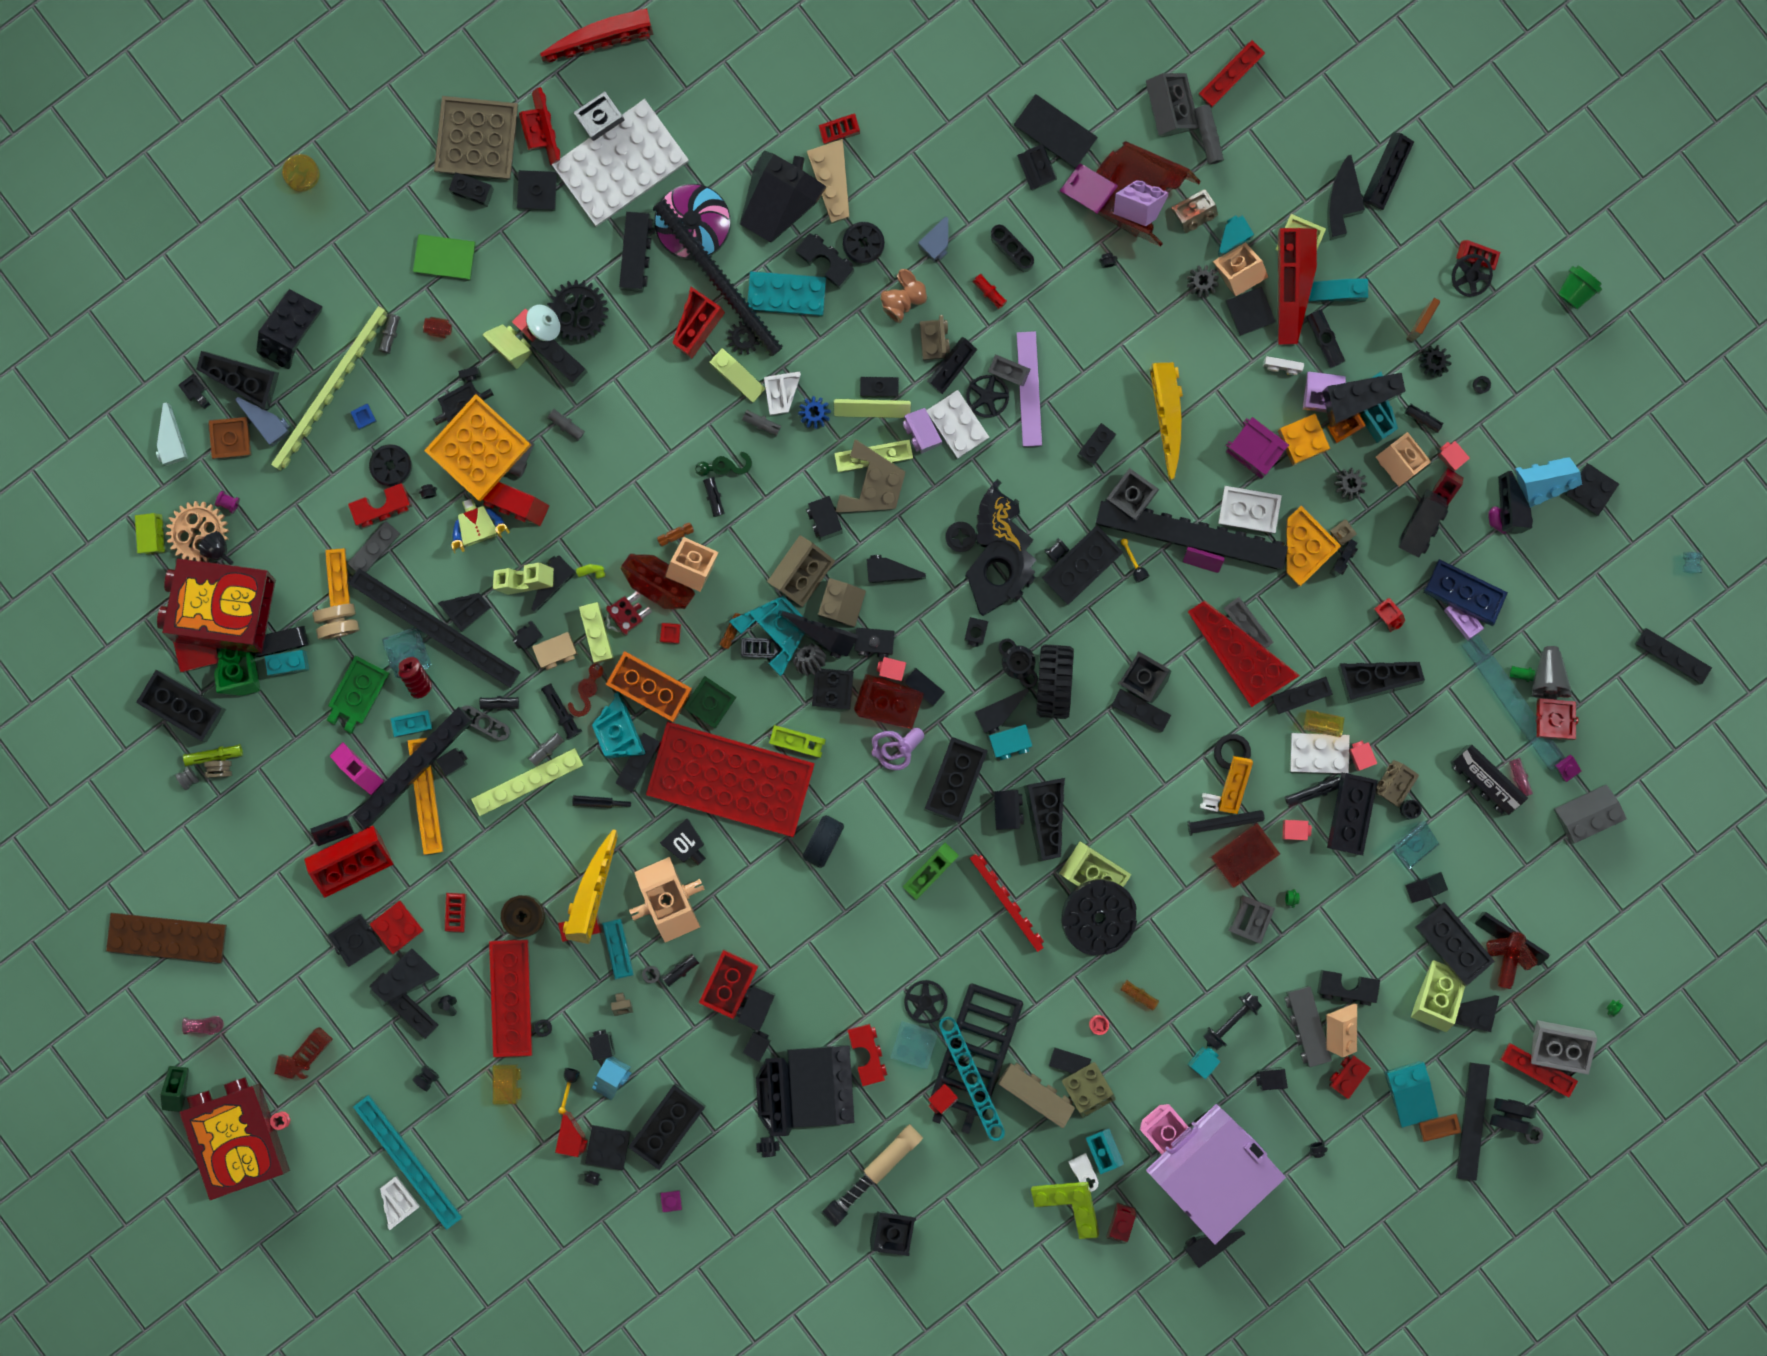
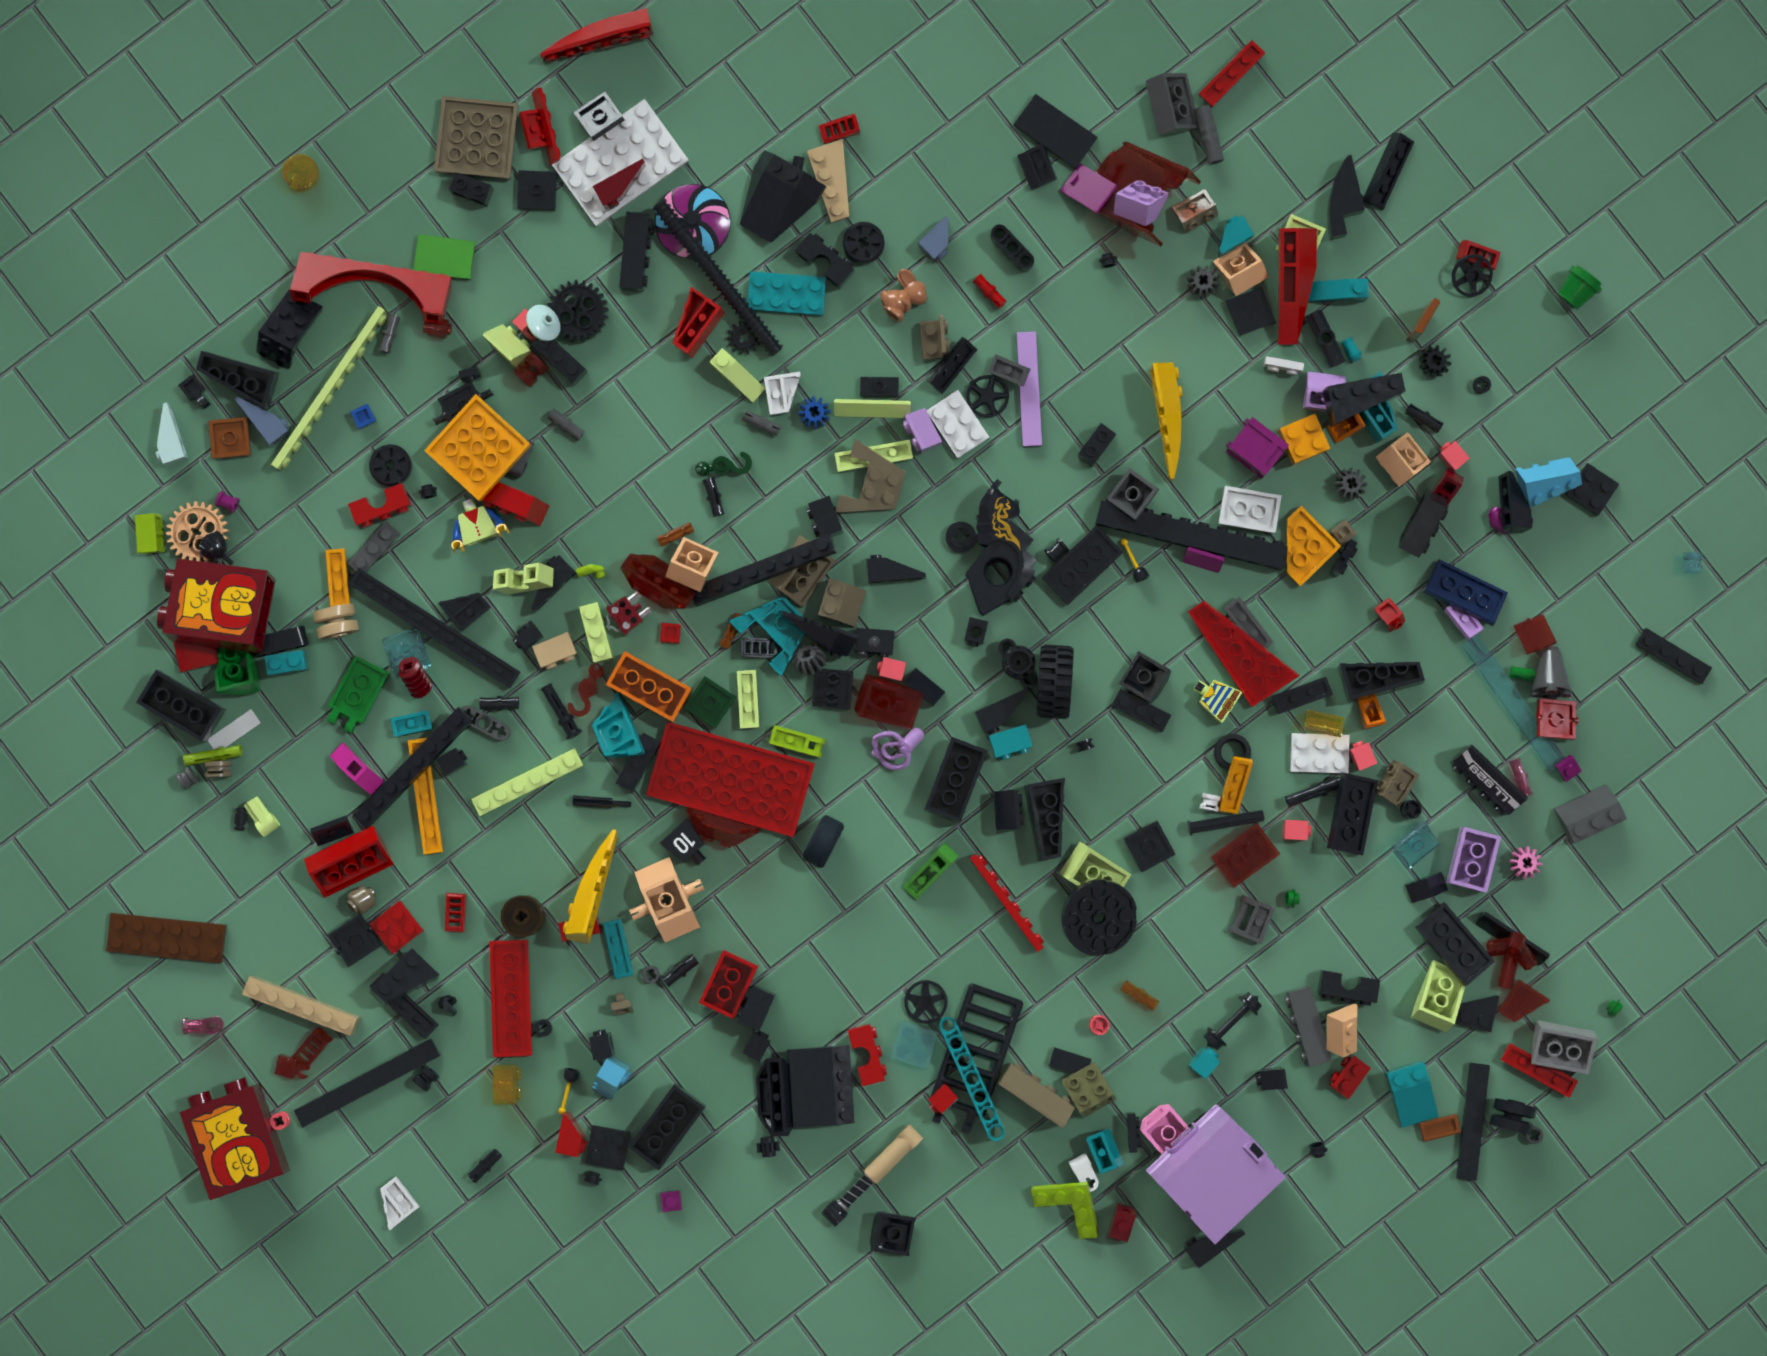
dark green slope [160,1066,189,1112] -> none
teal plate [353,1095,463,1230] -> none
dark grey pin [528,732,565,767] -> none
none -> white sticker [208,709,260,749]
none -> black piece [234,807,247,831]
none -> tan brick [242,976,361,1036]
none -> yellowish green piece [244,796,280,837]
none -> red arch [290,252,452,325]
none -> black tile [294,1039,441,1128]
none -> dark tan head [346,886,376,914]
none -> black axle [468,1149,502,1183]
none -> clear red wheel [513,352,549,388]
none -> dark red slope [593,158,646,210]
none -> clear red wedge [685,807,761,848]
none -> black plate [690,534,837,607]
none -> yellowish green plate [737,670,760,729]
none -> black bush [1076,738,1095,752]
none -> black plate [1123,820,1176,873]
none -> black plate [1126,1112,1141,1153]
none -> torso [1193,680,1242,724]
none -> teal pin [1341,337,1362,363]
none -> orange slope [1358,697,1386,729]
none -> lavender brick [1446,827,1501,893]
none -> clear red wing [1497,979,1550,1022]
none -> bright pink gear [1509,846,1543,879]
none -> clear red piece [1514,614,1557,655]

